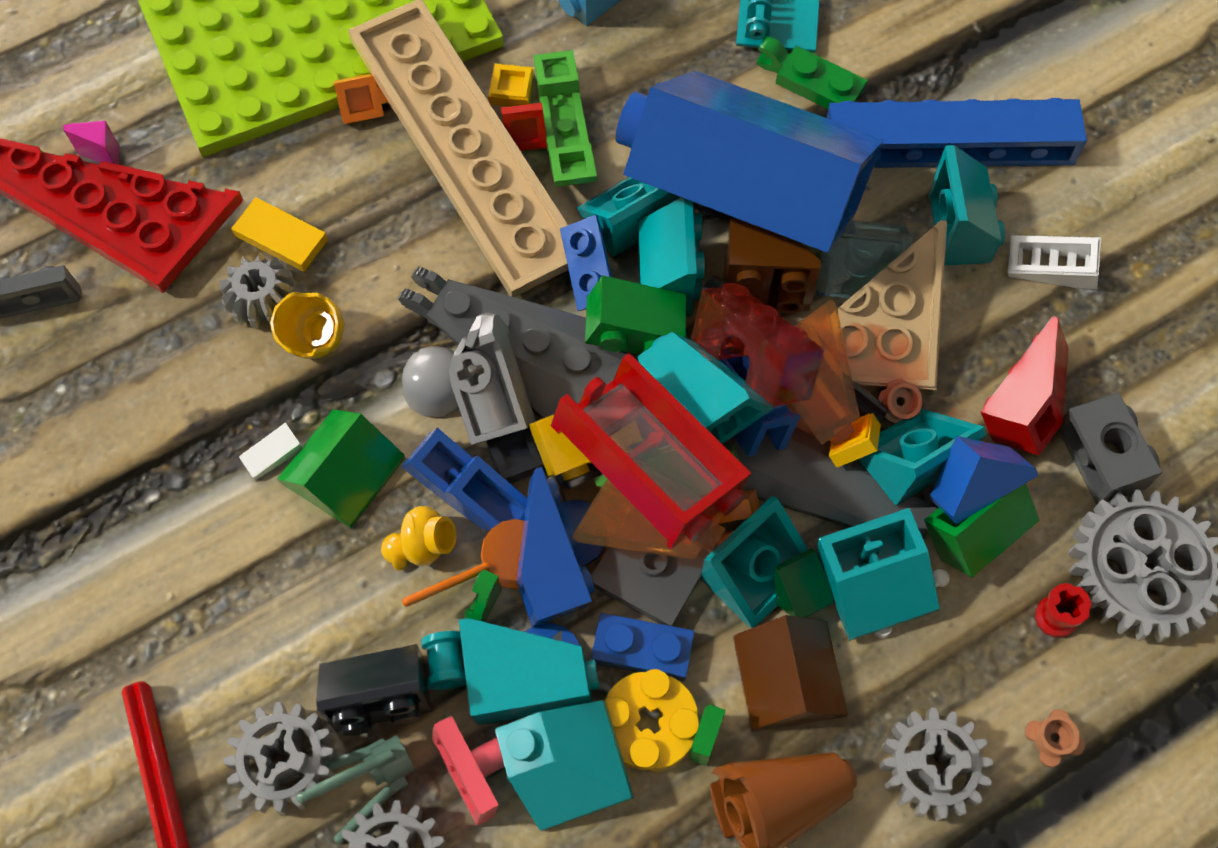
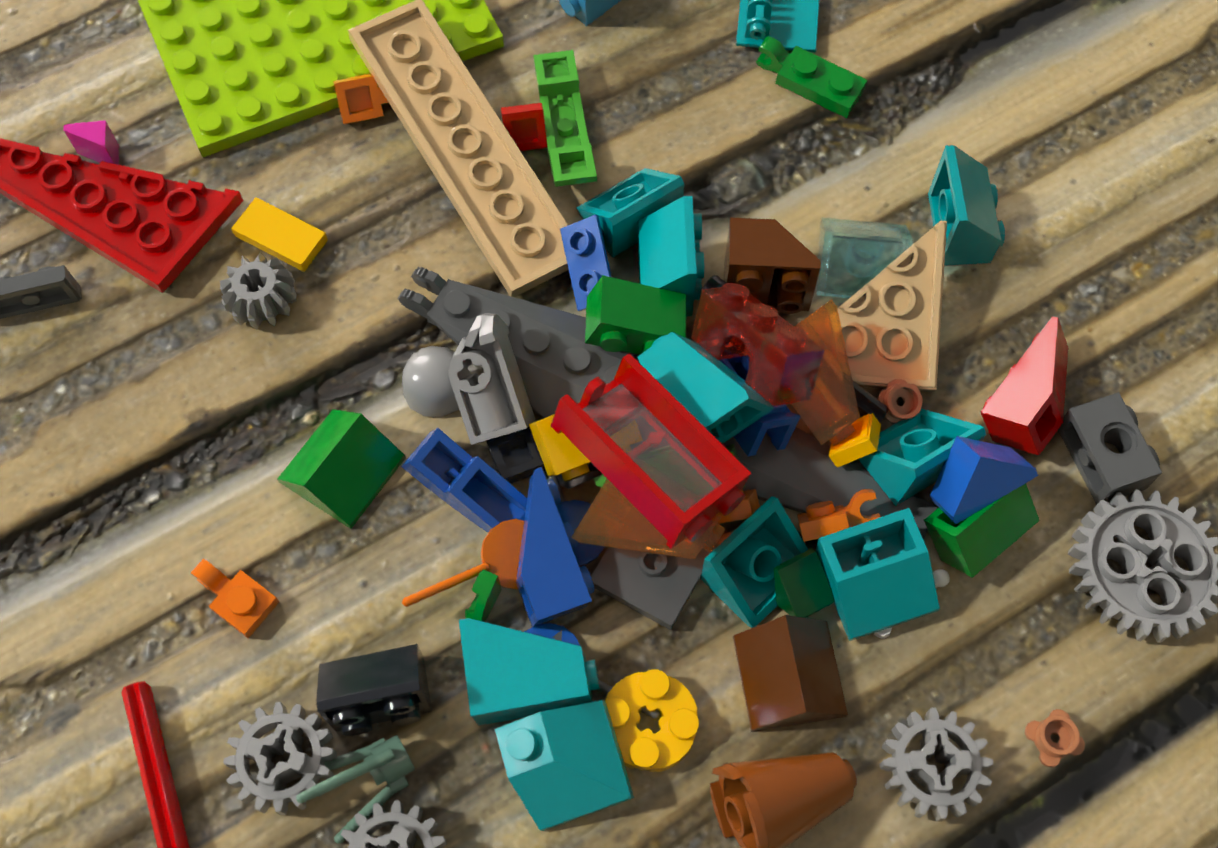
white piece [239,423,302,481] -> none
yellow hair [270,292,345,359] -> none
yellow animal [381,506,457,571] -> none
teal bush [420,631,467,691] -> none
coral tile [432,716,505,826] -> none
yellow tile [488,63,535,107] -> none
blue plate [591,613,694,682] -> none
blue brick [615,71,884,253] -> none
green tile [689,704,726,766] -> none
blue brick [827,98,1087,168] -> none
white slope [1008,235,1101,289] -> none
red bush [1035,583,1091,638] -> none
none -> orange plate [191,559,279,639]
none -> orange plate [797,489,881,542]

